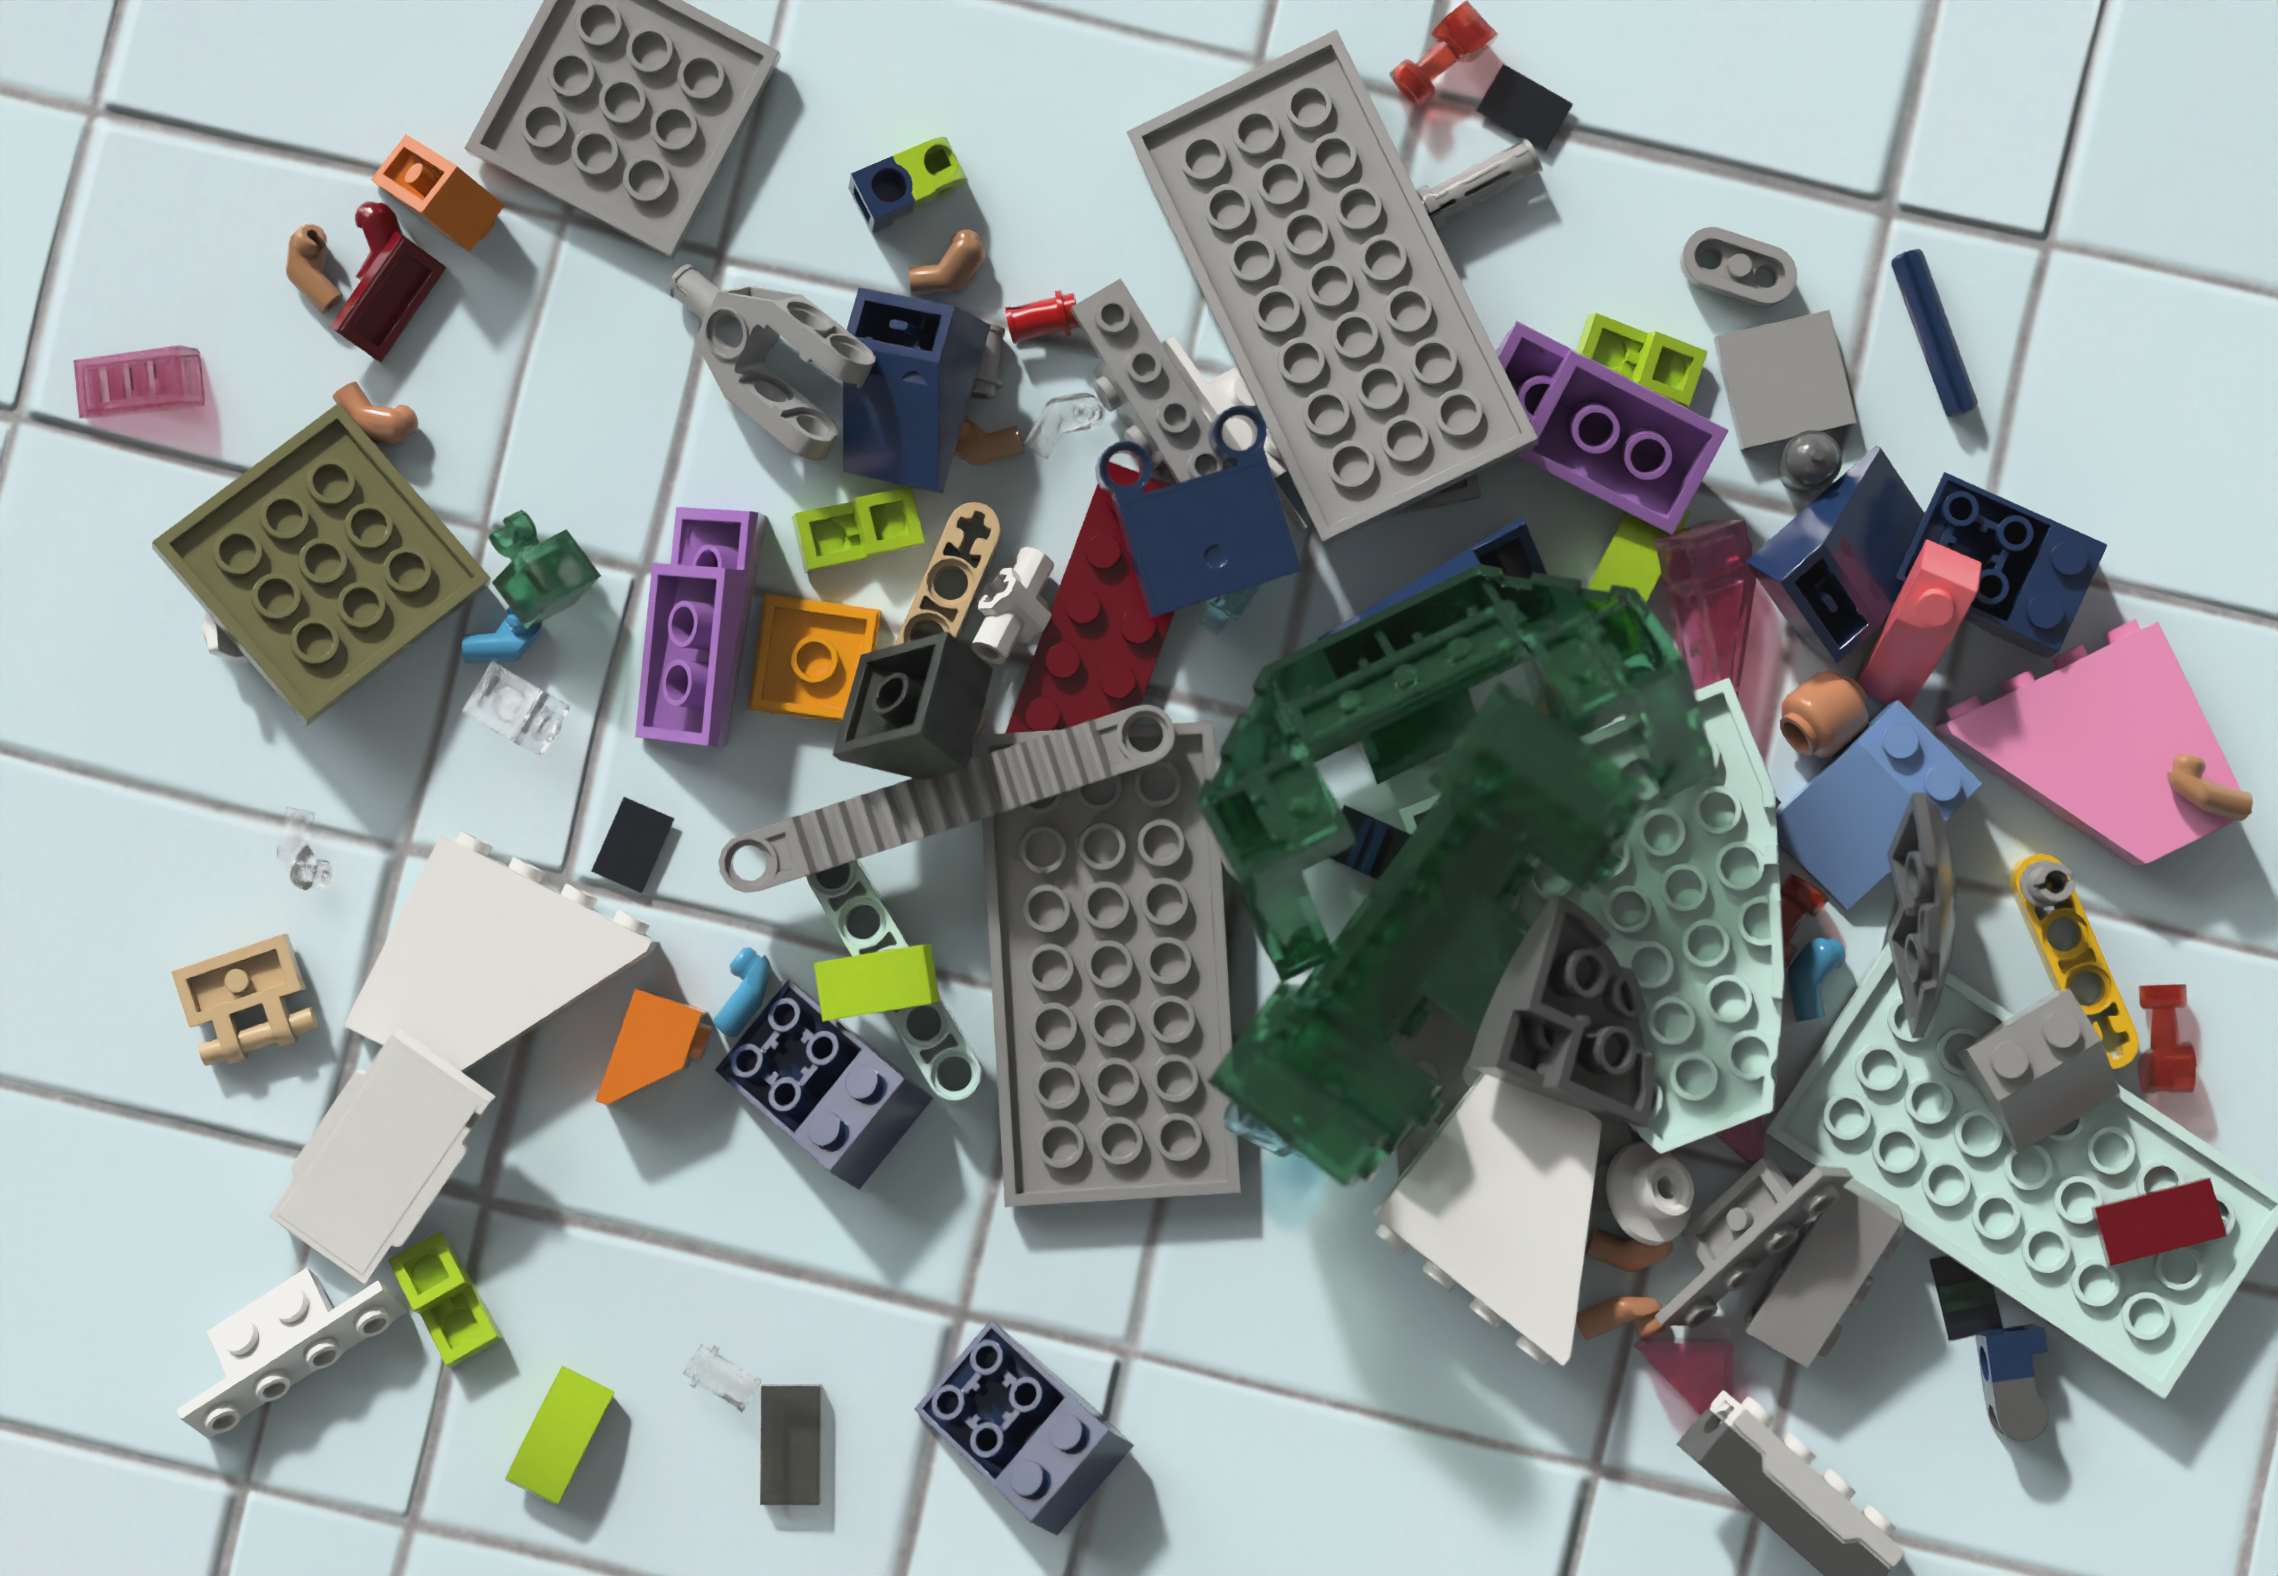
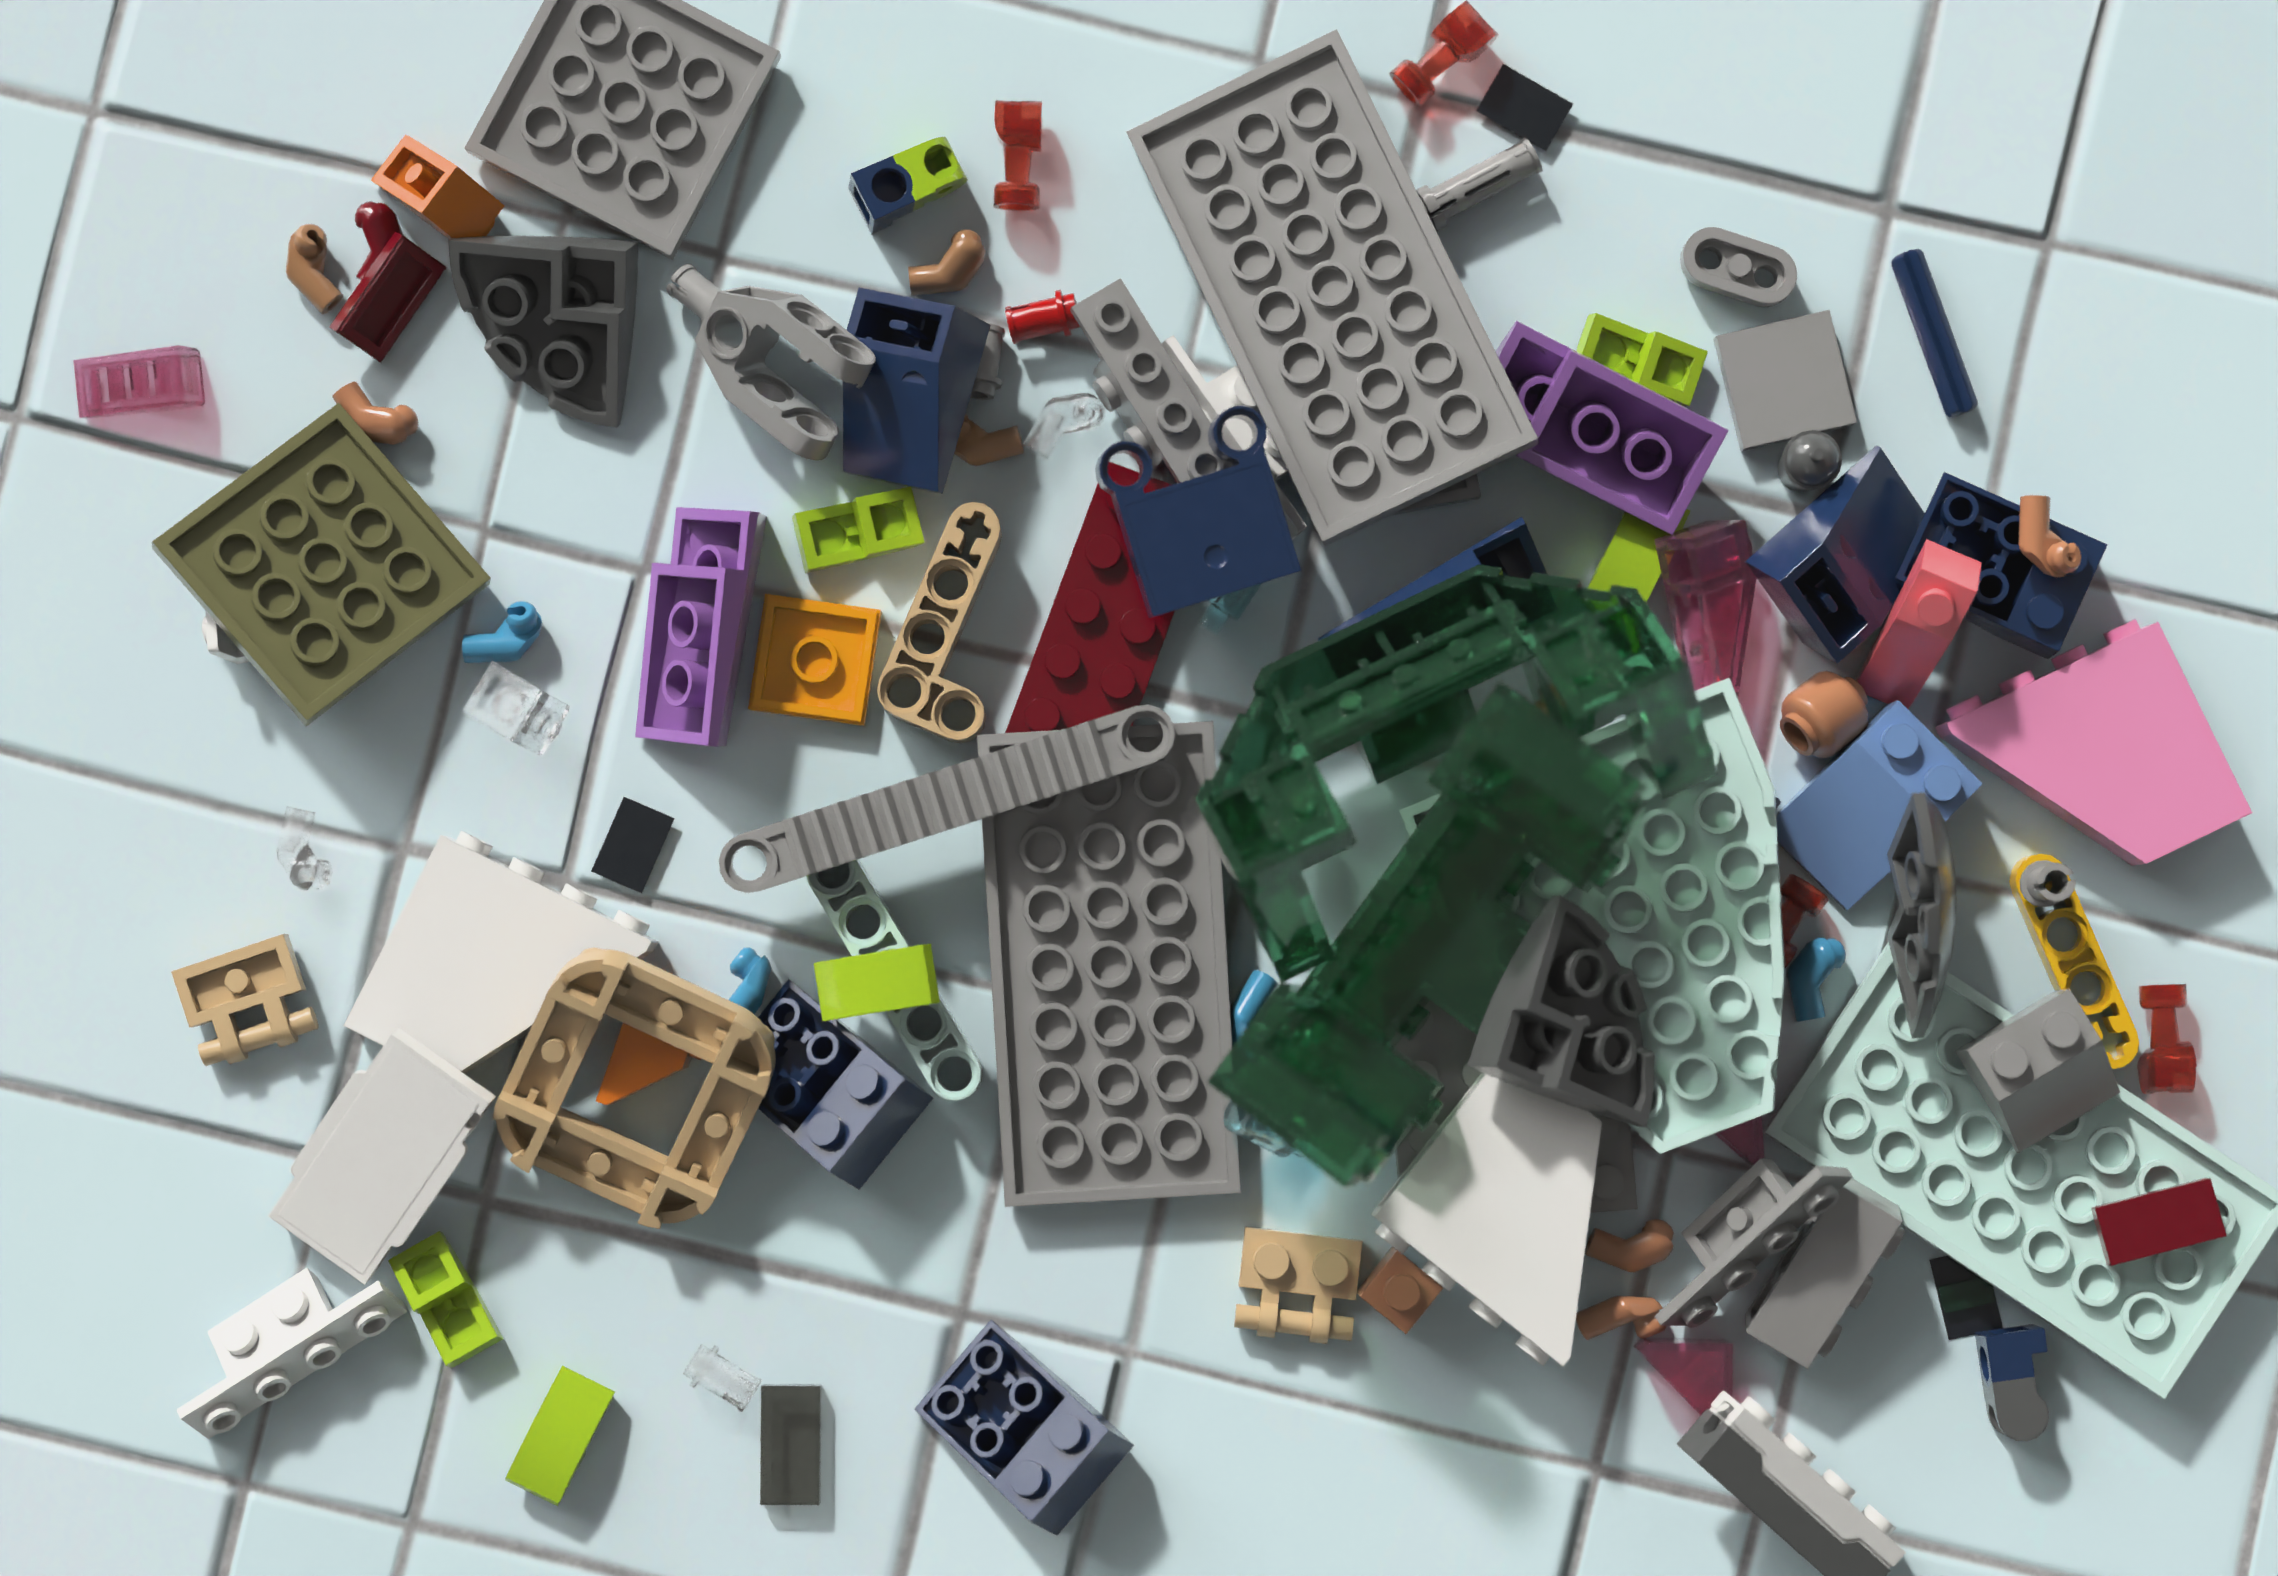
clear green brick [488,509,601,630] -> none
pearl dark grey slope [832,631,993,780] -> none
white axle [971,547,1055,665] -> none
piece [1323,805,1416,888] -> none
white piece [1606,1141,1694,1246] -> none
medium nougat arm [2167,754,2253,821] -> none
none -> dark grey brick [448,236,639,428]
none -> tan plate [493,948,775,1229]
none -> clear red leg [993,100,1042,211]
none -> dark azure arm [1230,970,1278,1062]
none -> tan plate [1234,1226,1363,1344]
none -> nougat brick [1357,1246,1443,1334]
none -> nougat arm [2019,495,2081,577]

